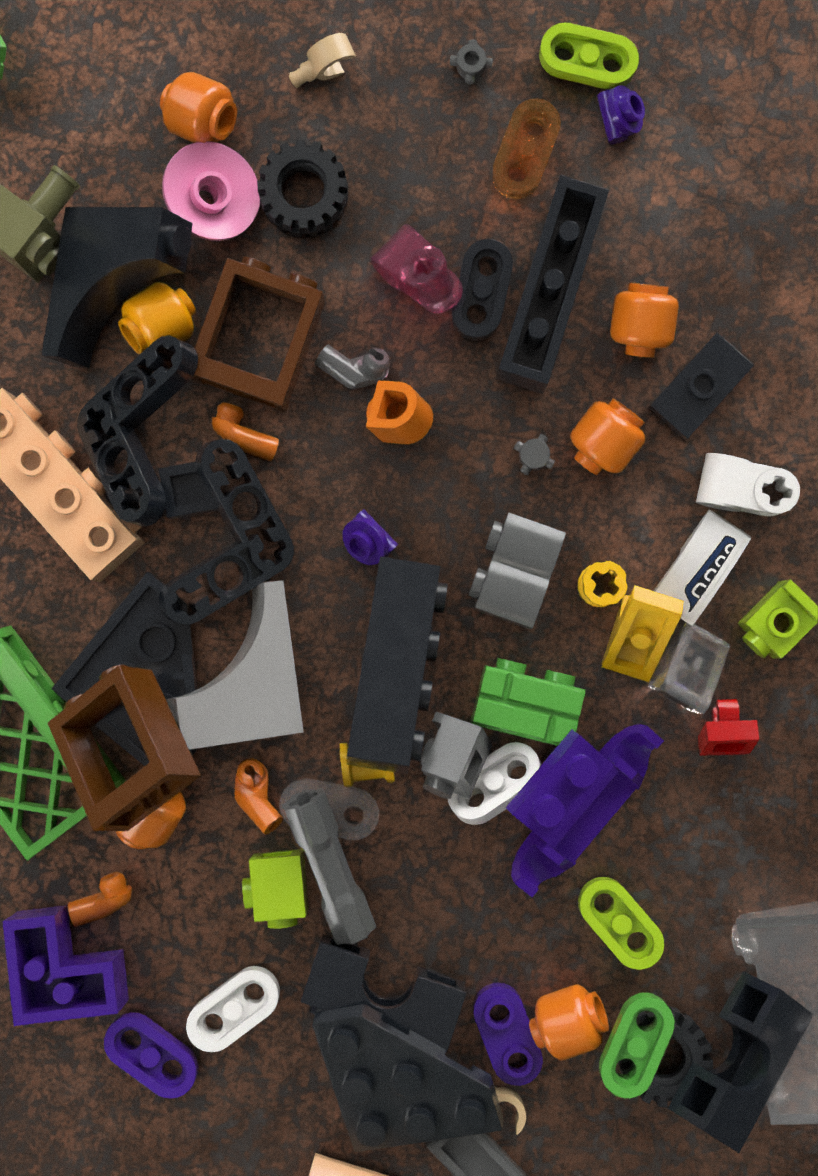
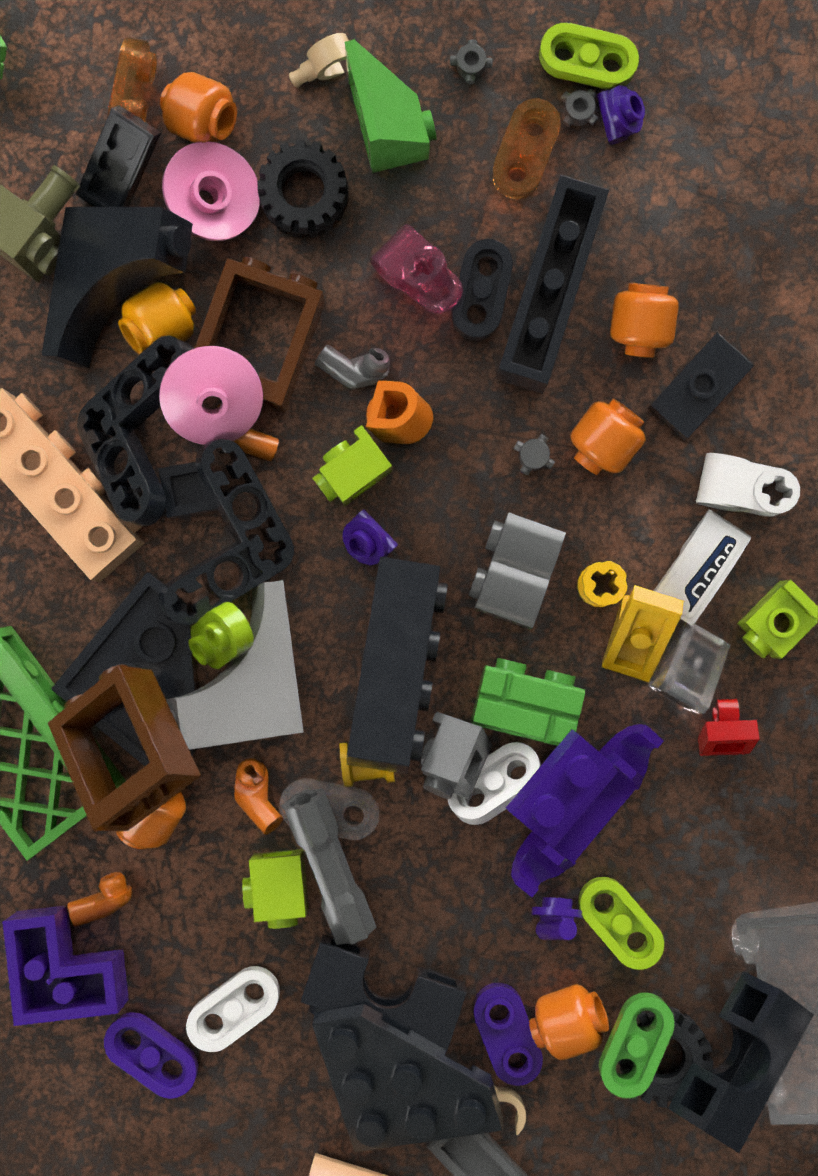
none -> black plate [75,105,161,207]
none -> clear orange plate [108,37,157,122]
none -> bright pink dish [159,346,263,445]
none -> lime plate [189,602,254,670]
none -> lime brick [312,425,393,506]
none -> bright green slope [344,39,437,173]
none -> dark purple plate [531,897,582,940]
none -> dark grey piece [560,89,599,127]

